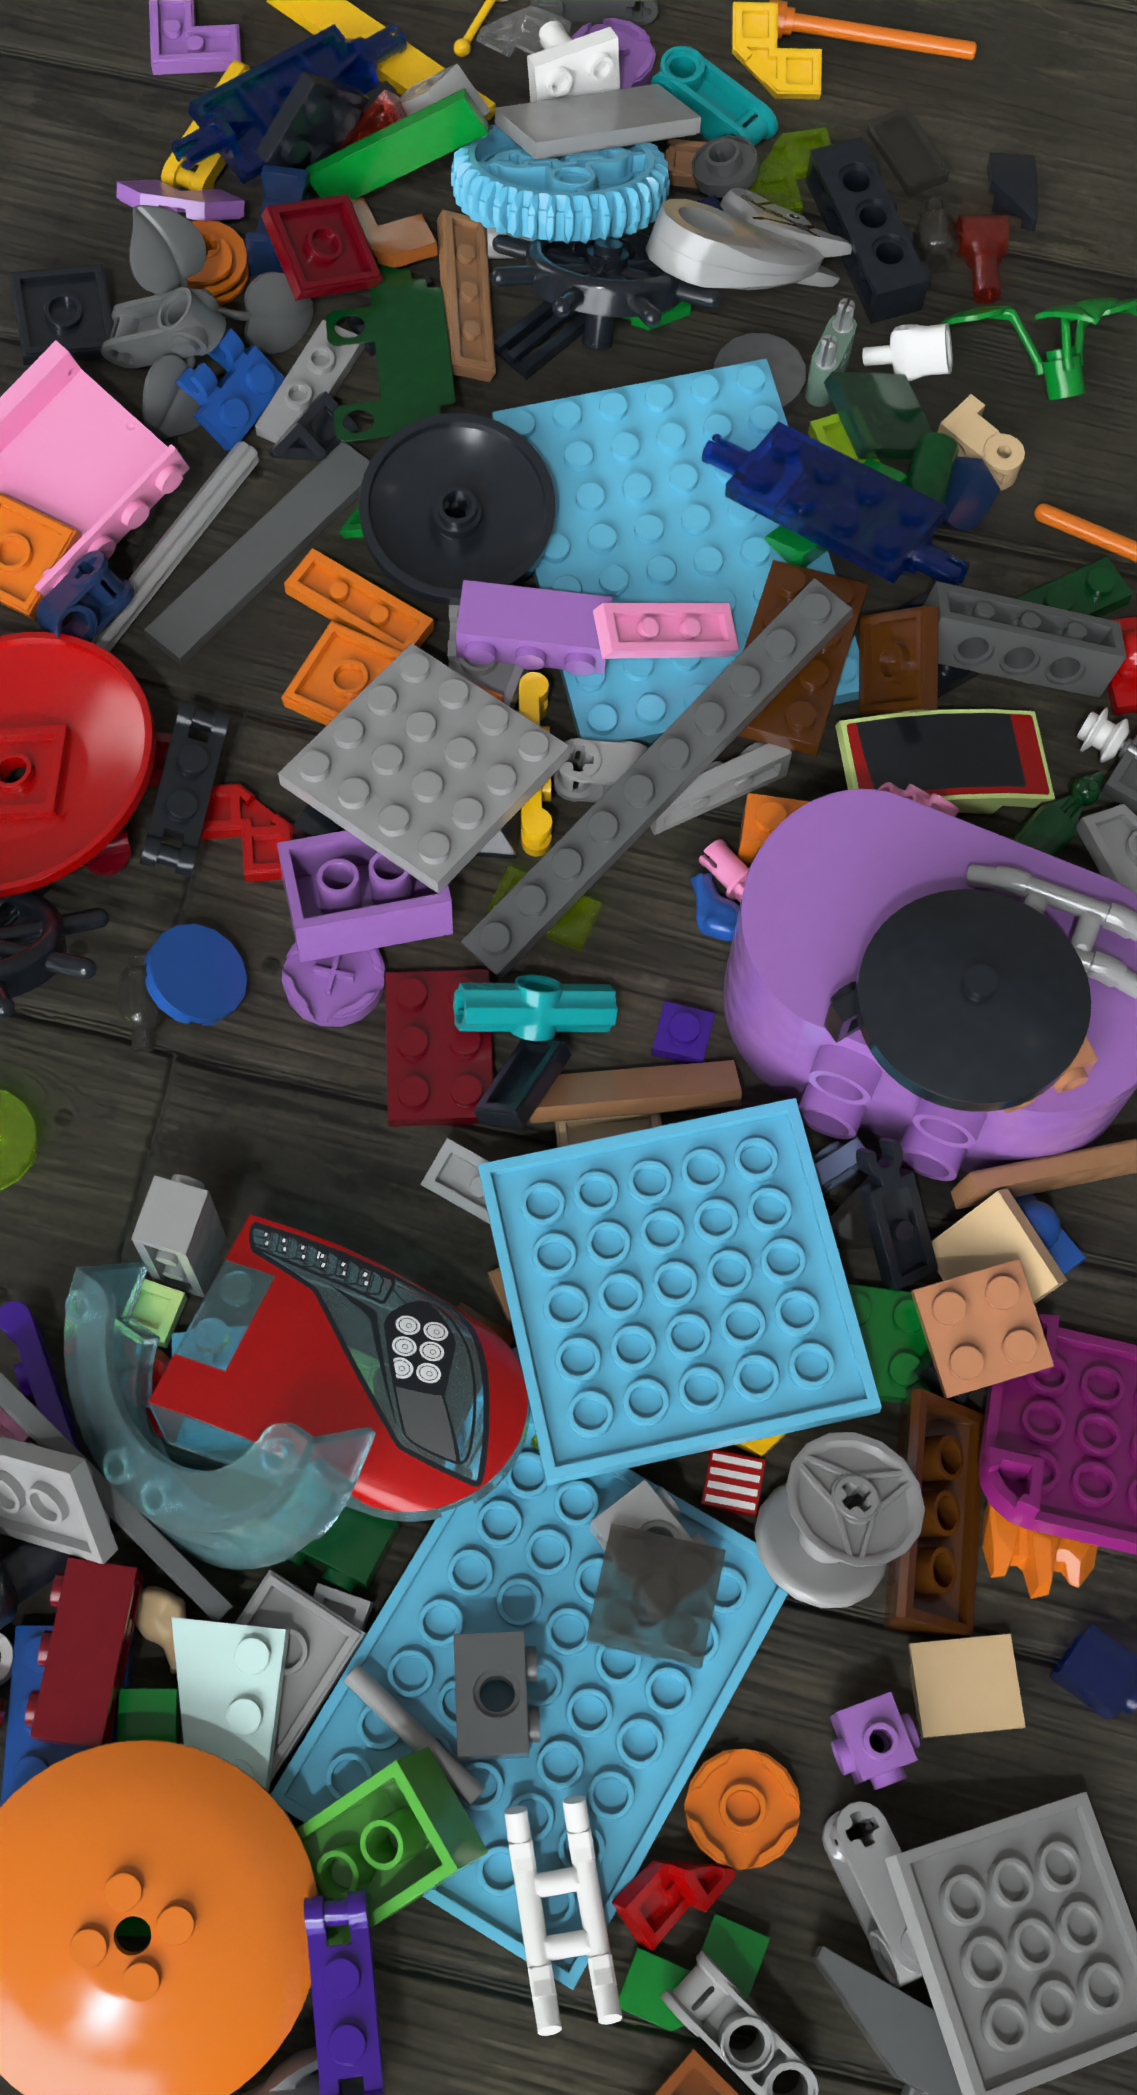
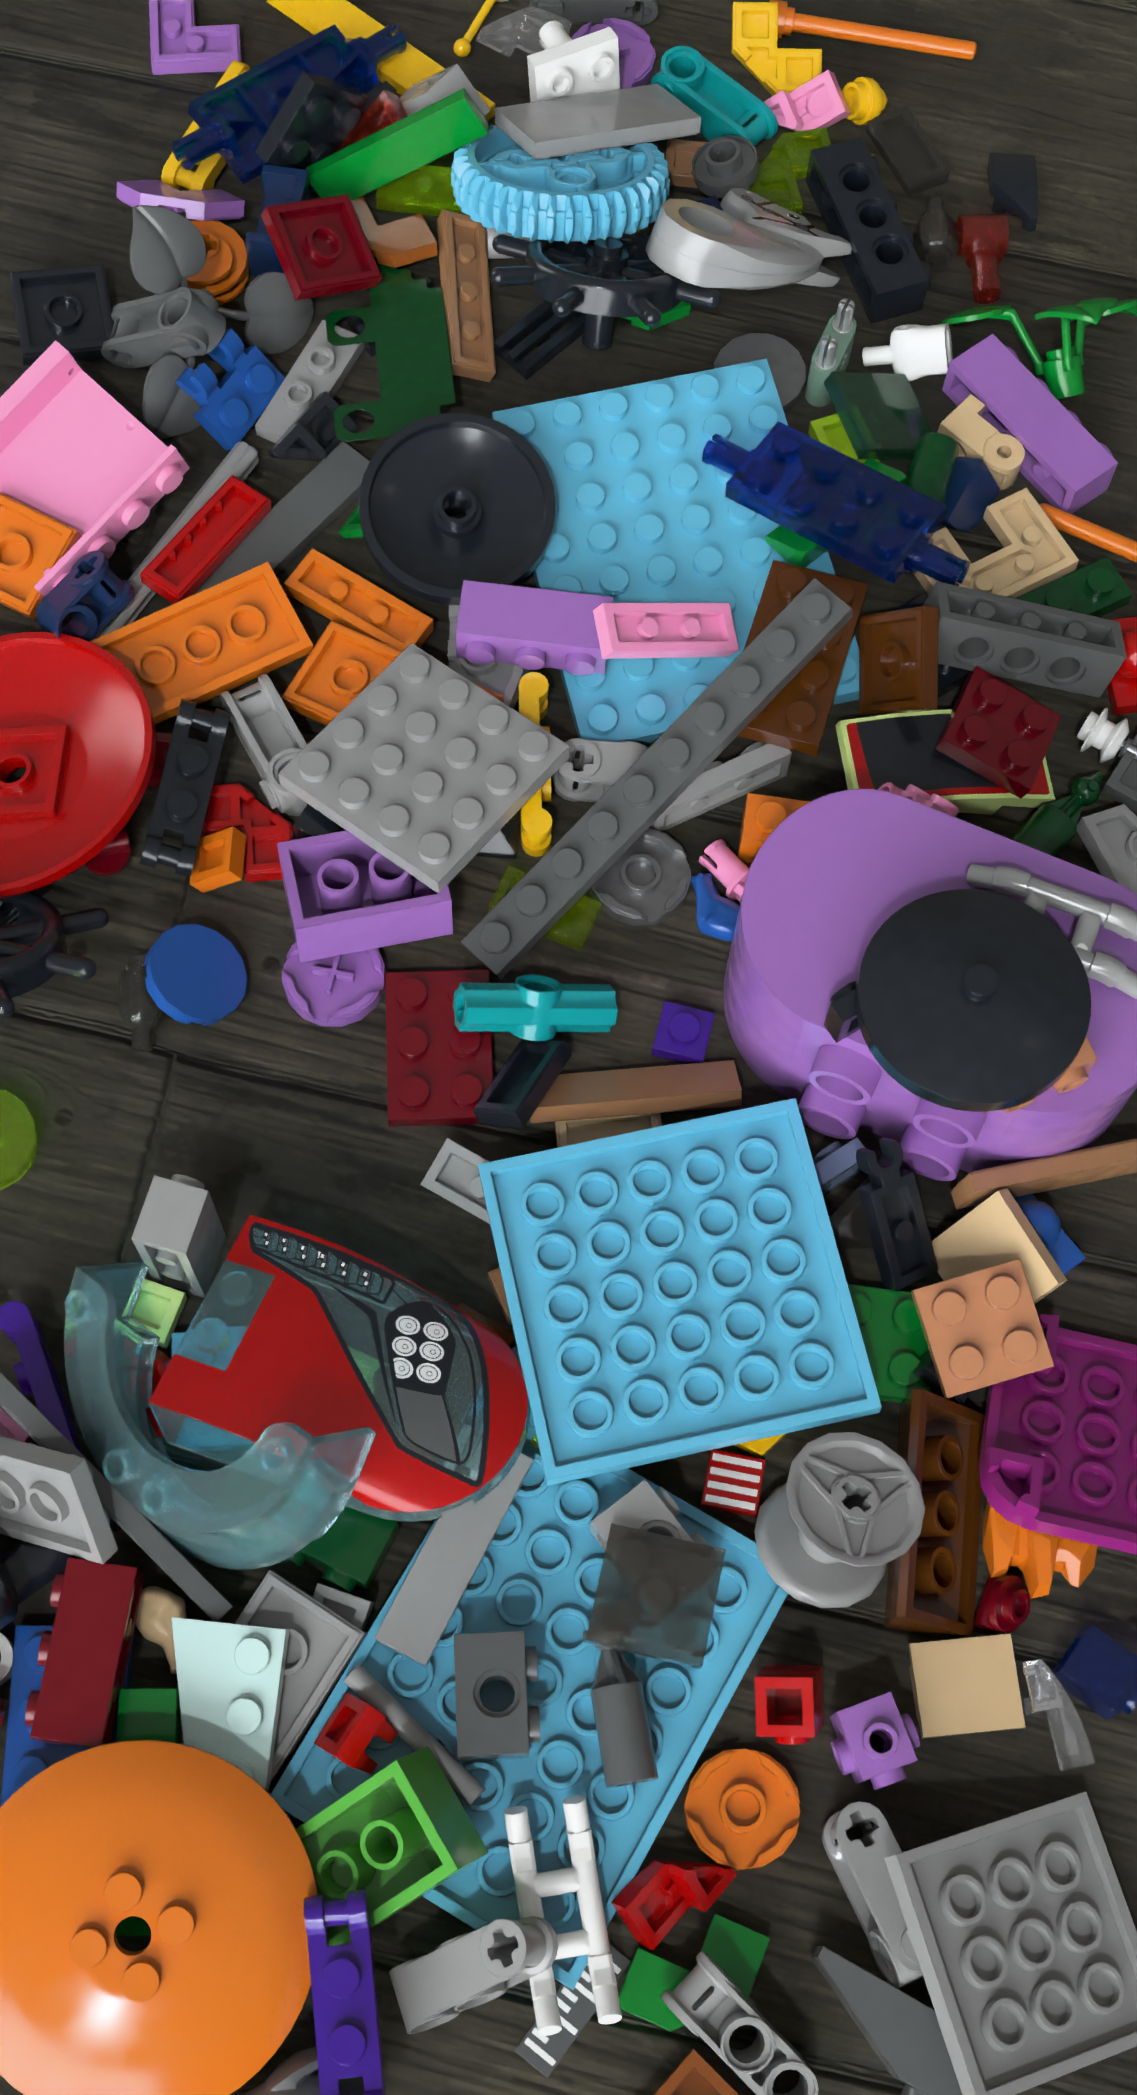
none -> orange plate [90,562,313,725]
none -> red plate [140,475,271,604]
none -> orange plate [189,827,246,893]
none -> light grey piece [219,673,307,816]
none -> red tile [314,1692,398,1774]
none -> light grey tile [374,1435,533,1667]
none -> clear neon green plate [376,165,466,216]
none -> light grey piece [389,1916,558,2034]
none -> dark grey sticker [515,1945,631,2079]
none -> dark grey wheel [583,1604,659,1788]
none -> flat silver tile [591,828,691,926]
none -> red brick [754,1665,825,1745]
none -> bright pink slope [755,70,851,136]
none -> yellow plate [842,77,888,125]
none -> tan plate [908,487,1079,598]
none -> dark red plate [935,666,1061,799]
none -> medium lavender brick [942,334,1118,514]
none -> dark red plate [974,1573,1031,1633]
none -> clear slope [1023,1659,1095,1772]

